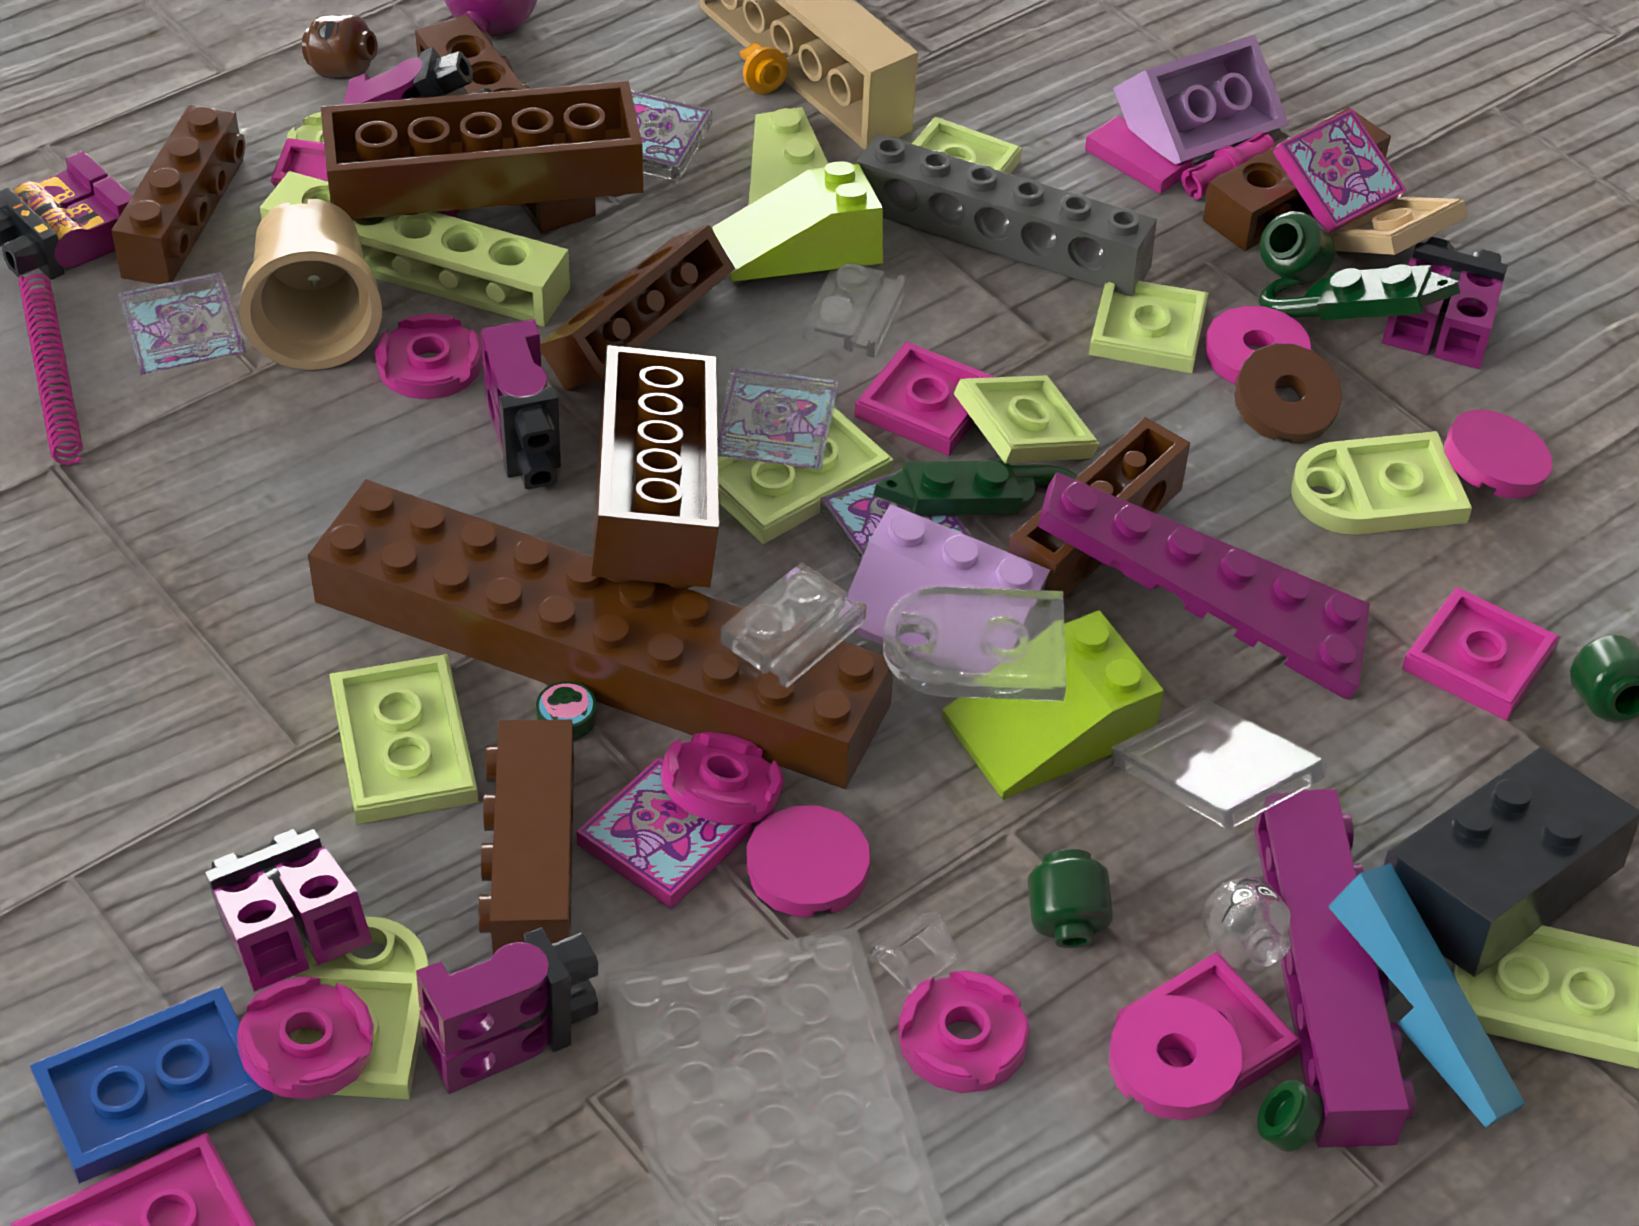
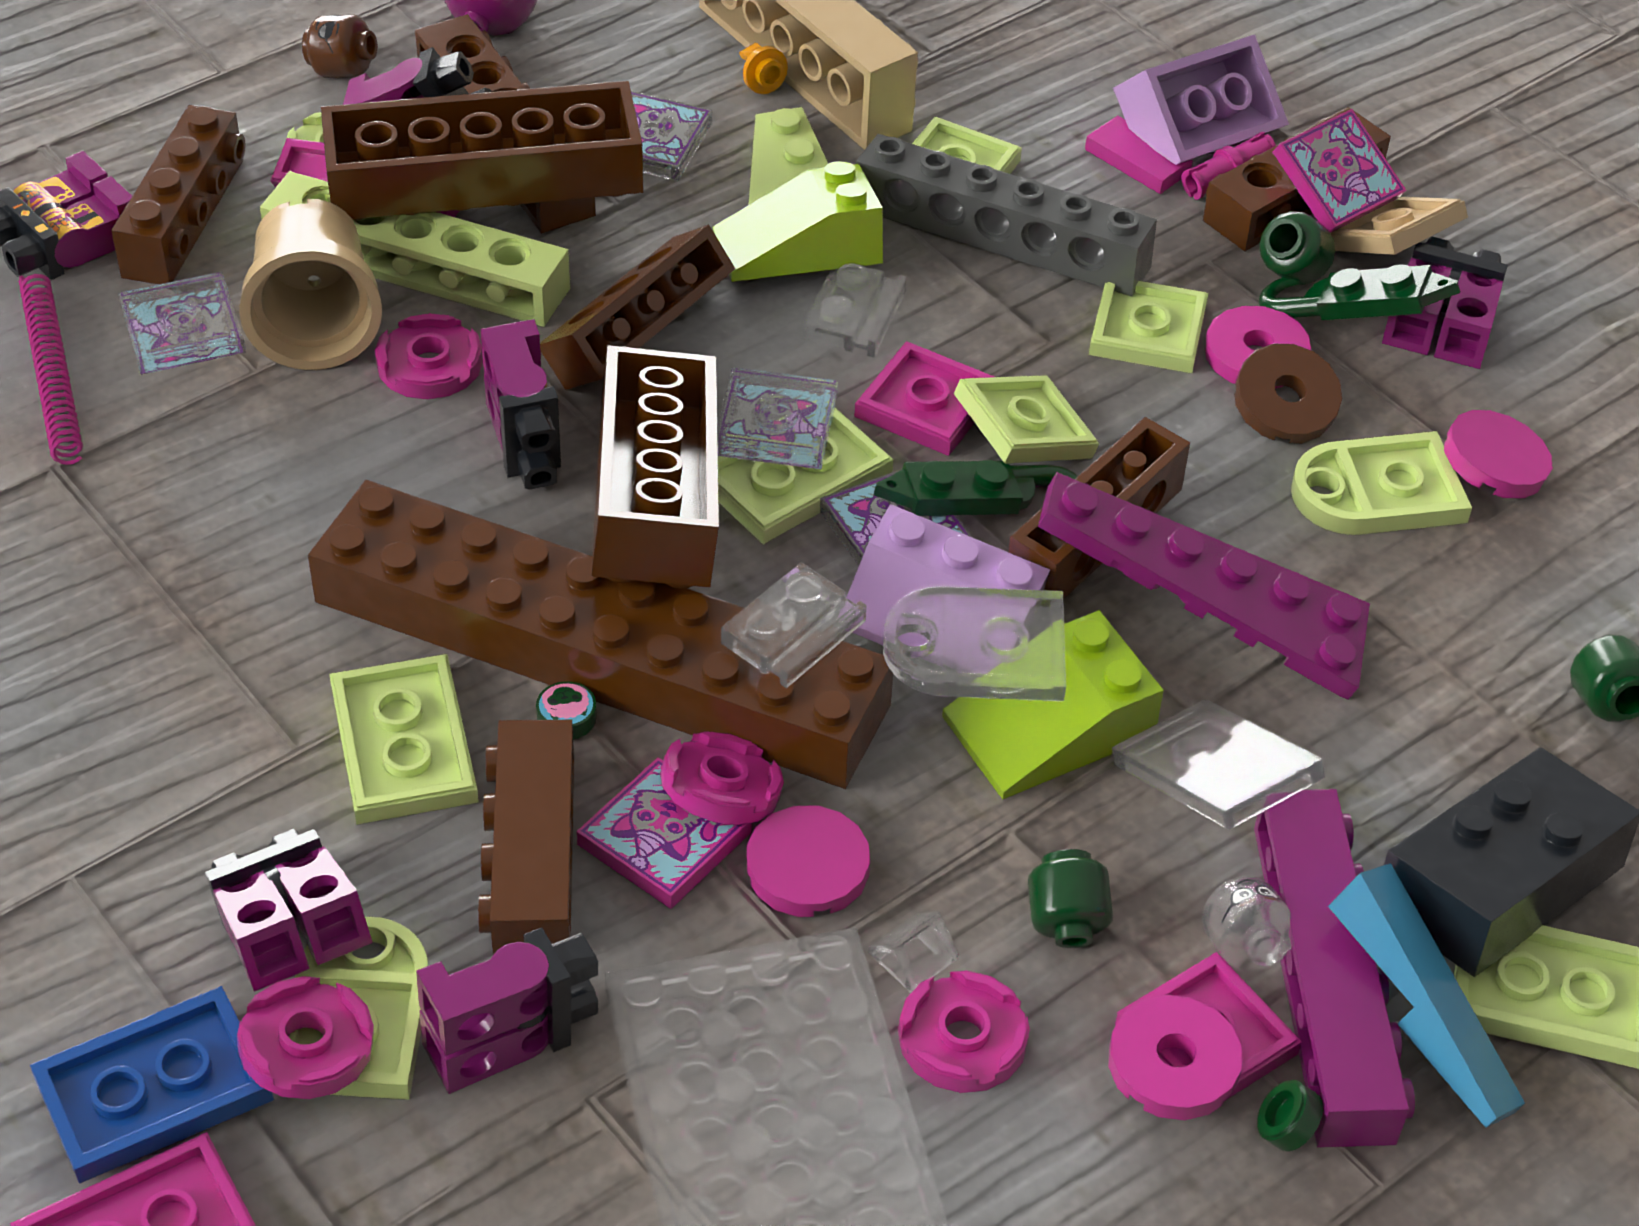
dark pink tile [1401,587,1560,721] -> none

